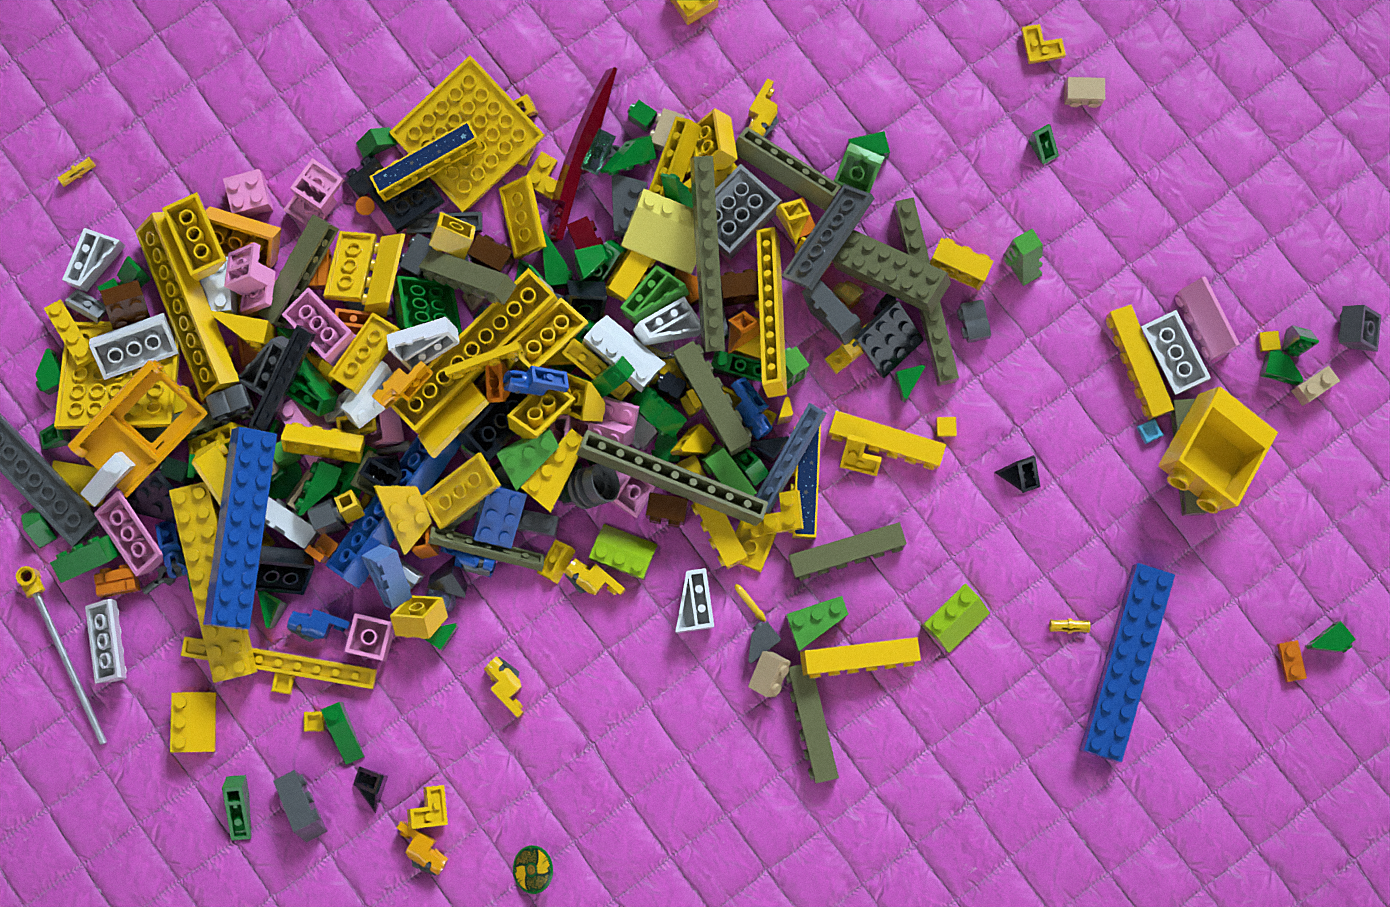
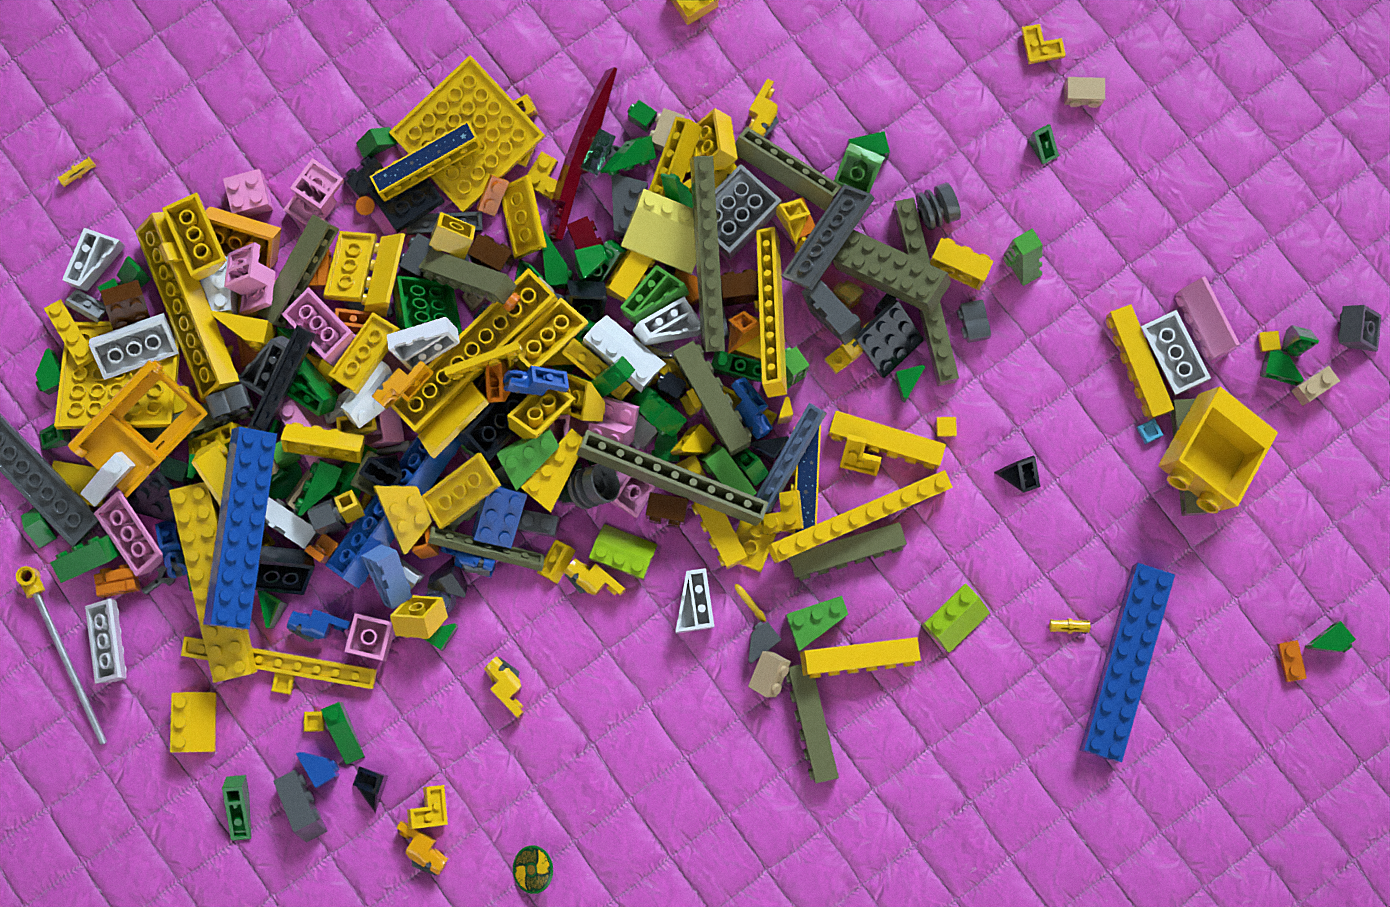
none -> yellow tile [159,241,183,263]
none -> blue slope [296,752,340,788]
none -> orange plate [476,174,509,216]
none -> orange tile [503,293,521,312]
none -> yellow brick [767,470,953,564]
none -> dark grey wheel [916,182,961,231]

